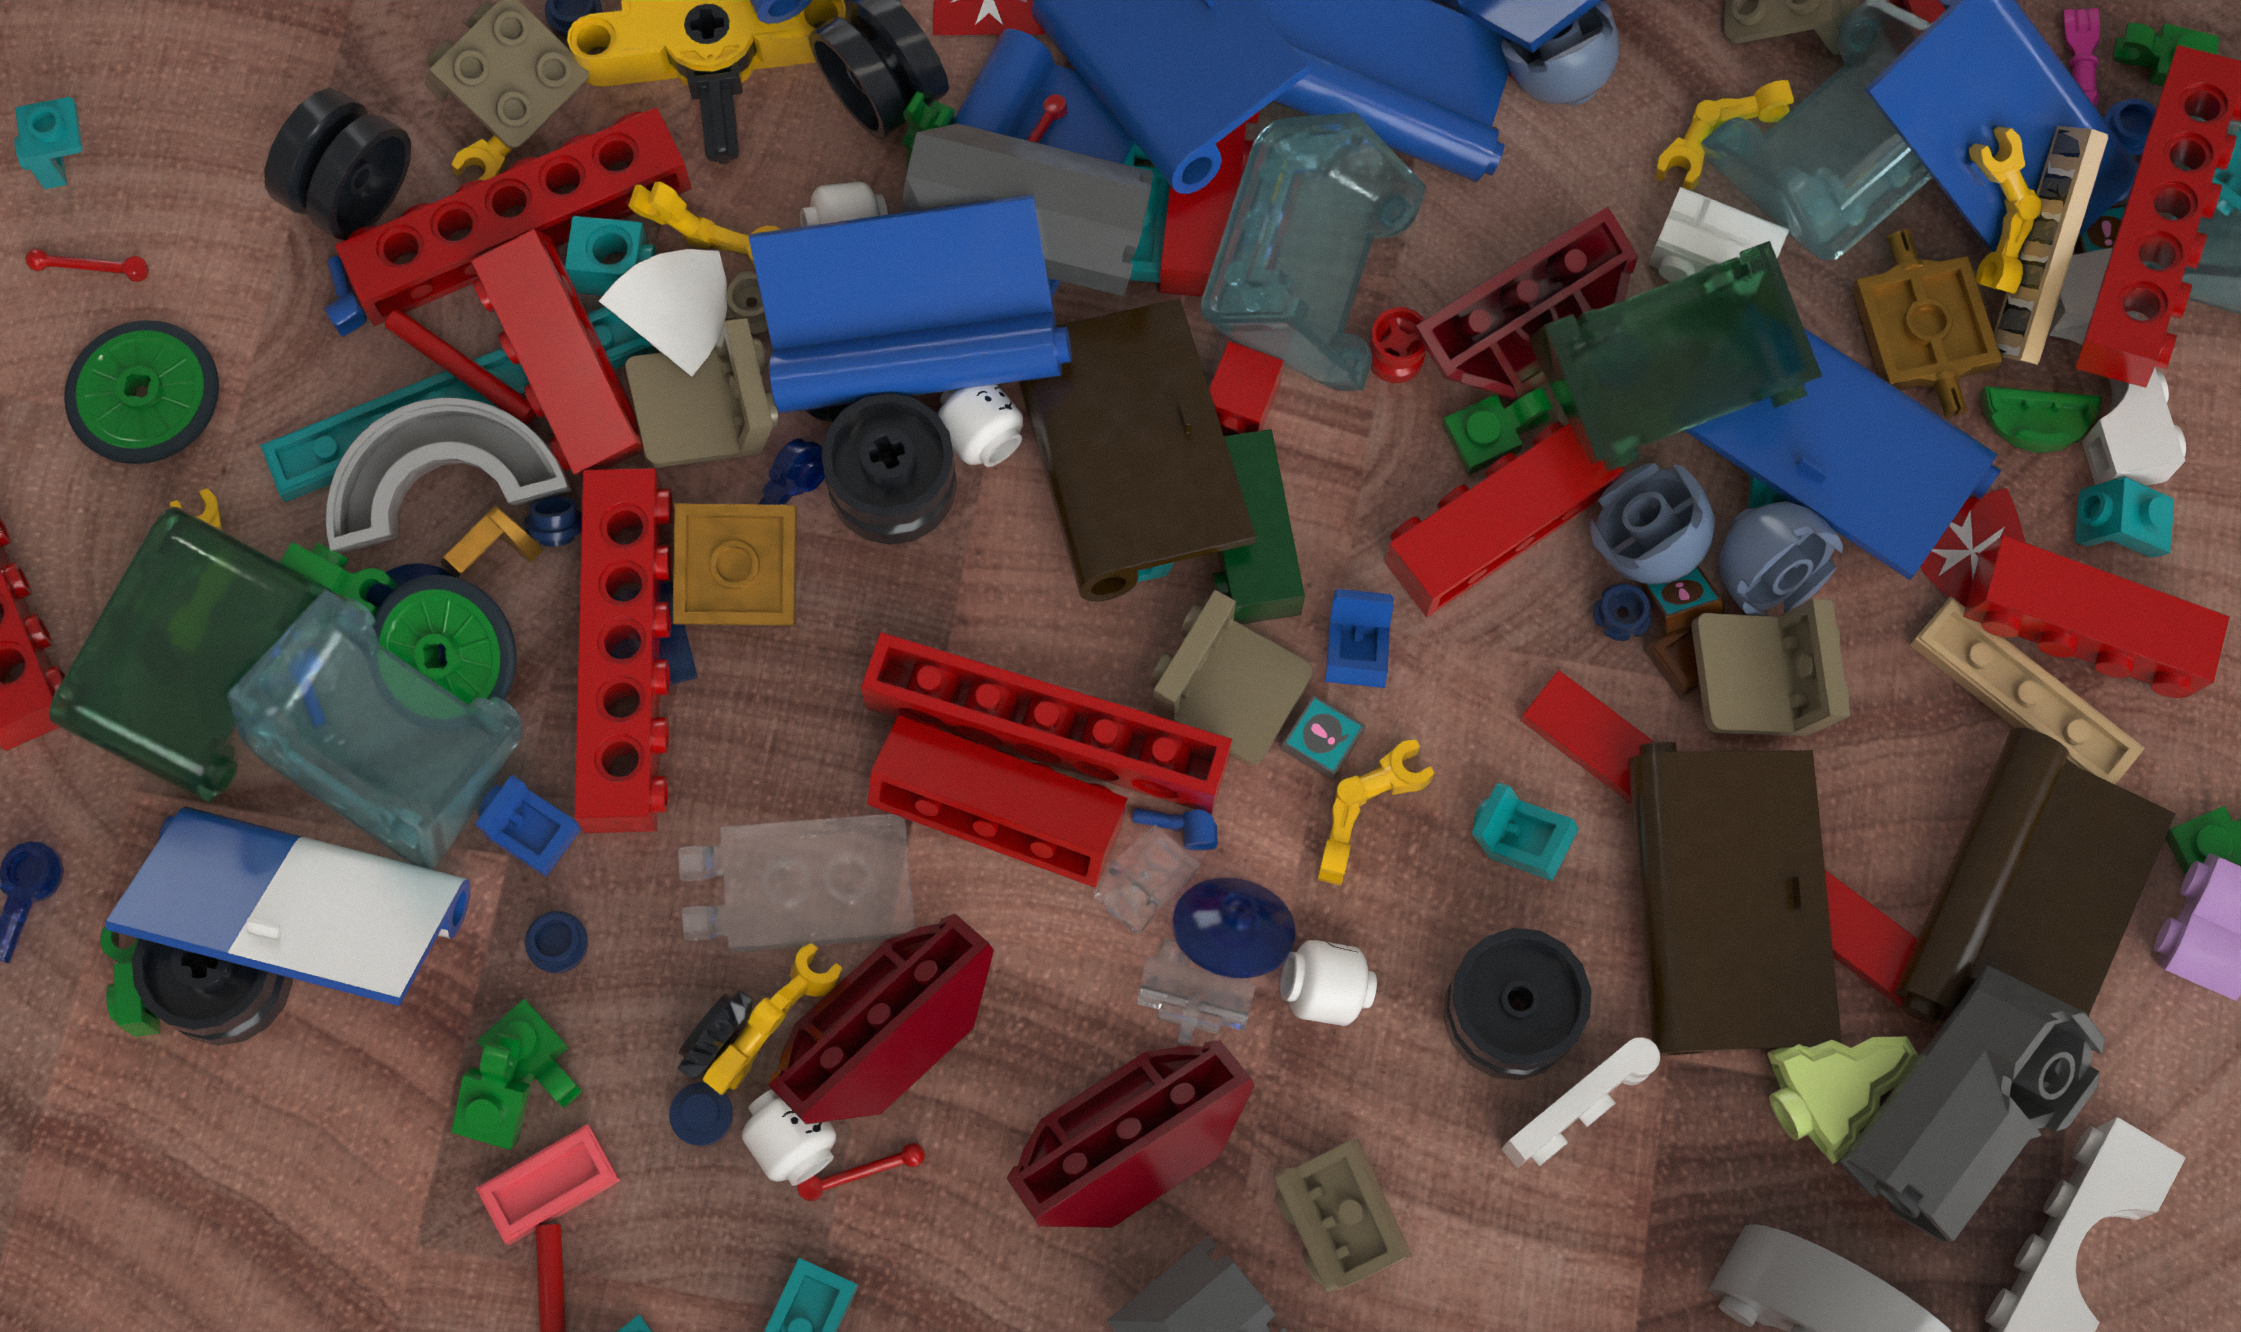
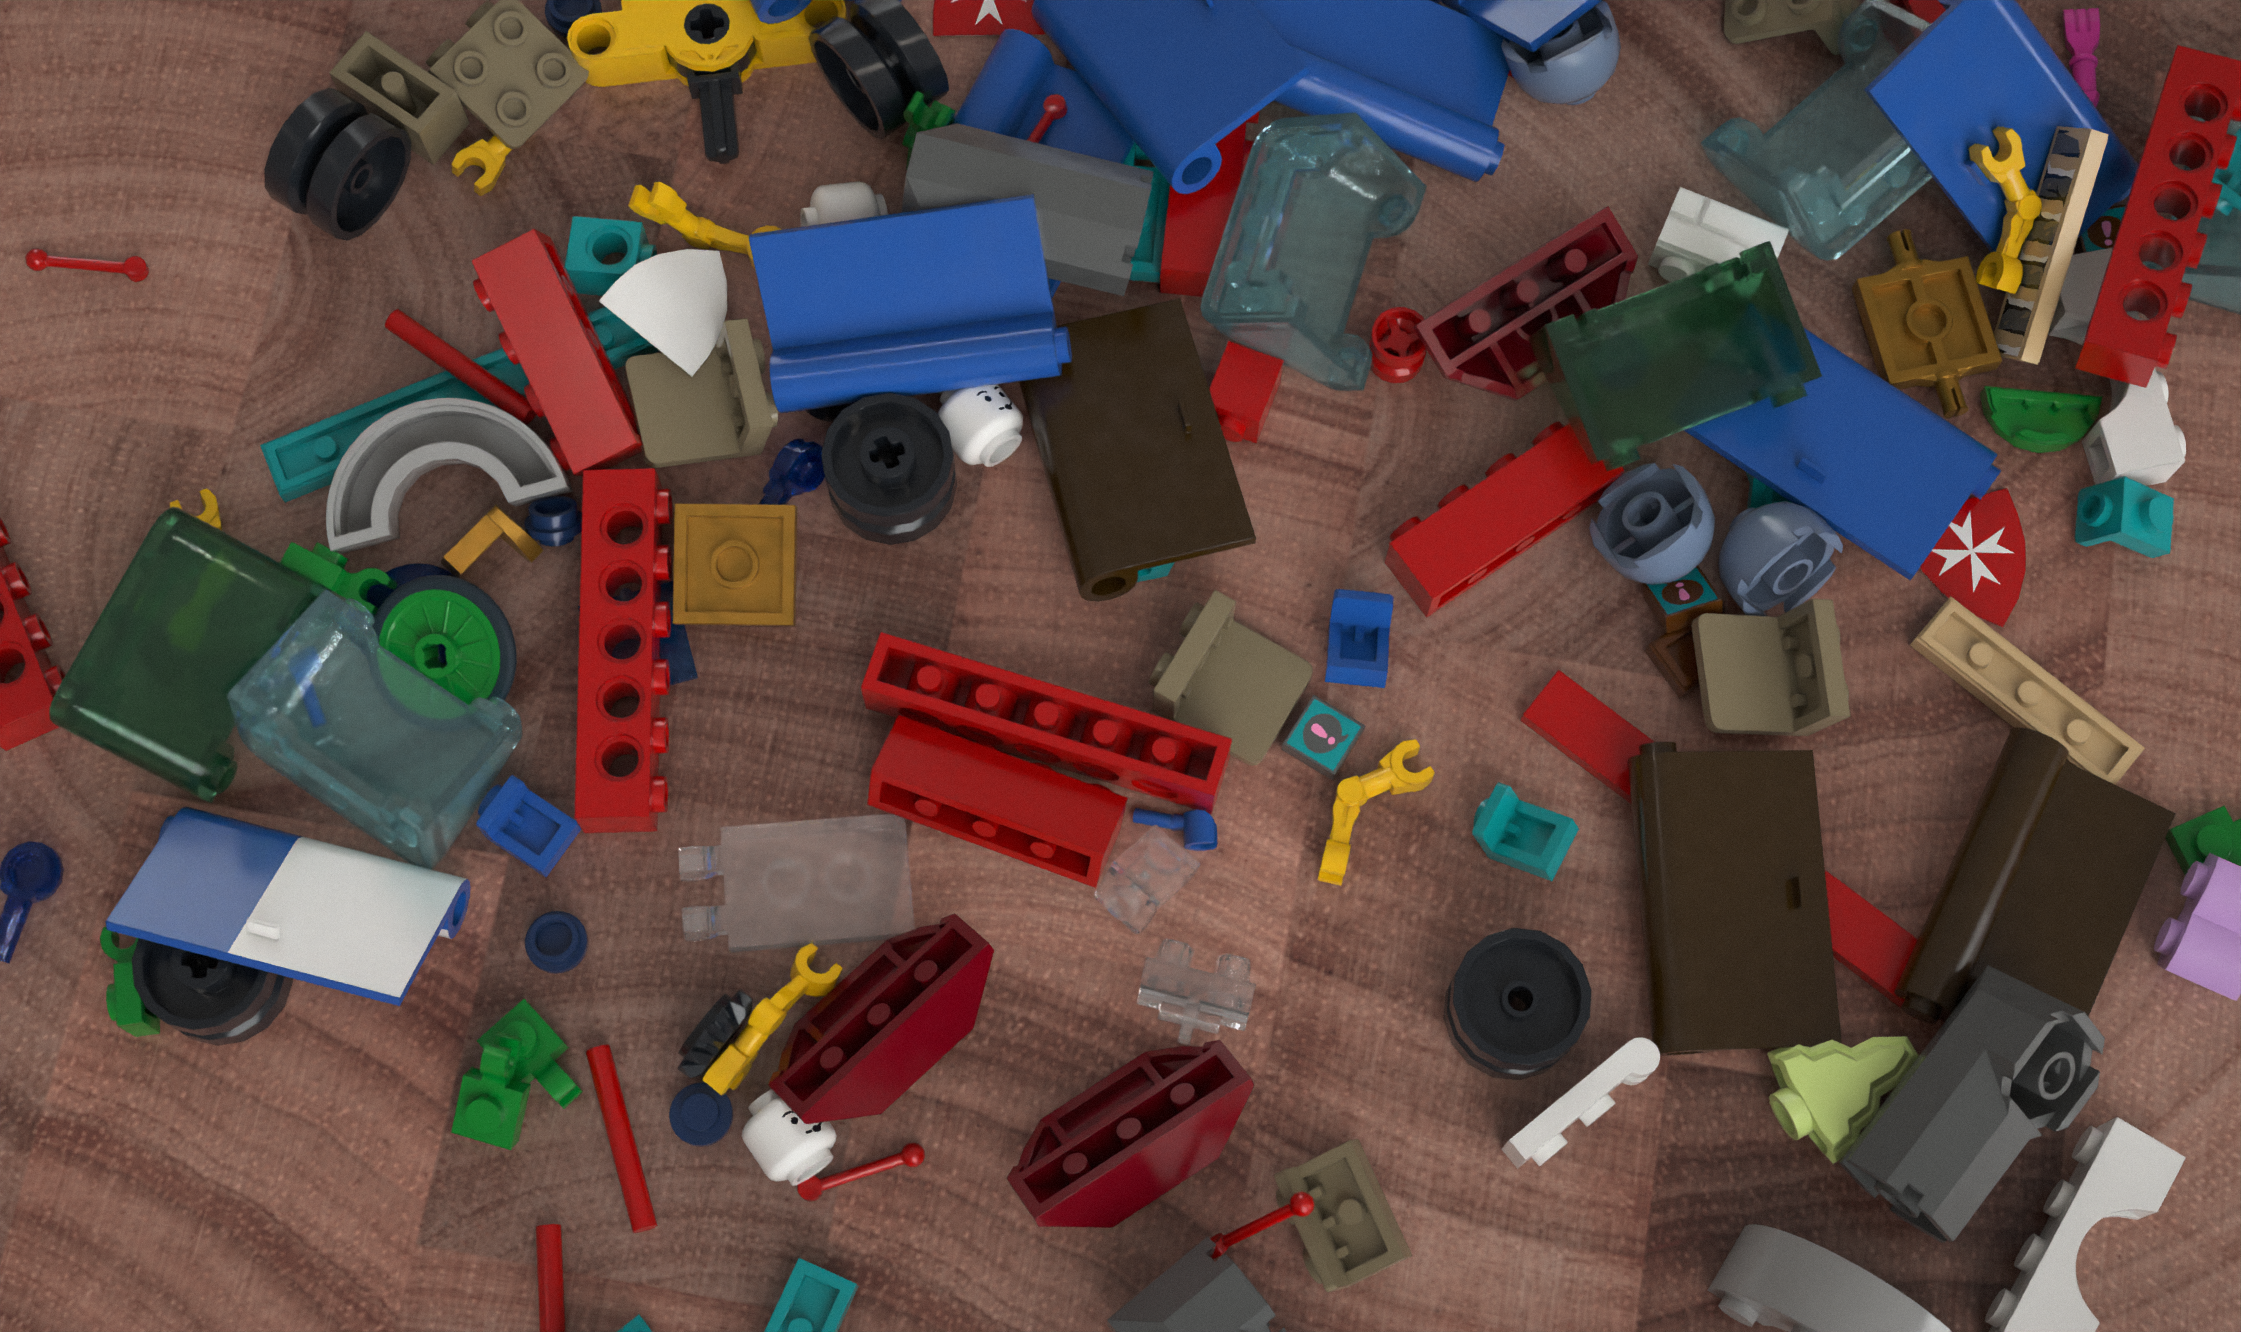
teal bracket [14,97,83,189] -> none
green wheel [64,320,219,464] -> none
blue hand [323,256,367,337] -> none
red brick [335,107,692,326] -> none
coral tile [476,1124,620,1246] -> none
dark tan plate [725,271,768,336] -> none
clear blue dish [1172,878,1296,978] -> none
dark green brick [1212,429,1305,624] -> none
white head [1280,940,1377,1026] -> none
green plate [1442,388,1553,476] -> none
dark blue plate [1593,584,1652,641] -> none
yellow piece [1655,80,1794,191] -> none
red brick [1963,535,2230,698] -> none
blue plate [2104,99,2156,155] -> none
green plate [2112,23,2220,86] -> none
none -> dark tan brick [329,31,469,165]
none -> red bar [585,1045,658,1233]
none -> red hinge [1210,1191,1314,1259]

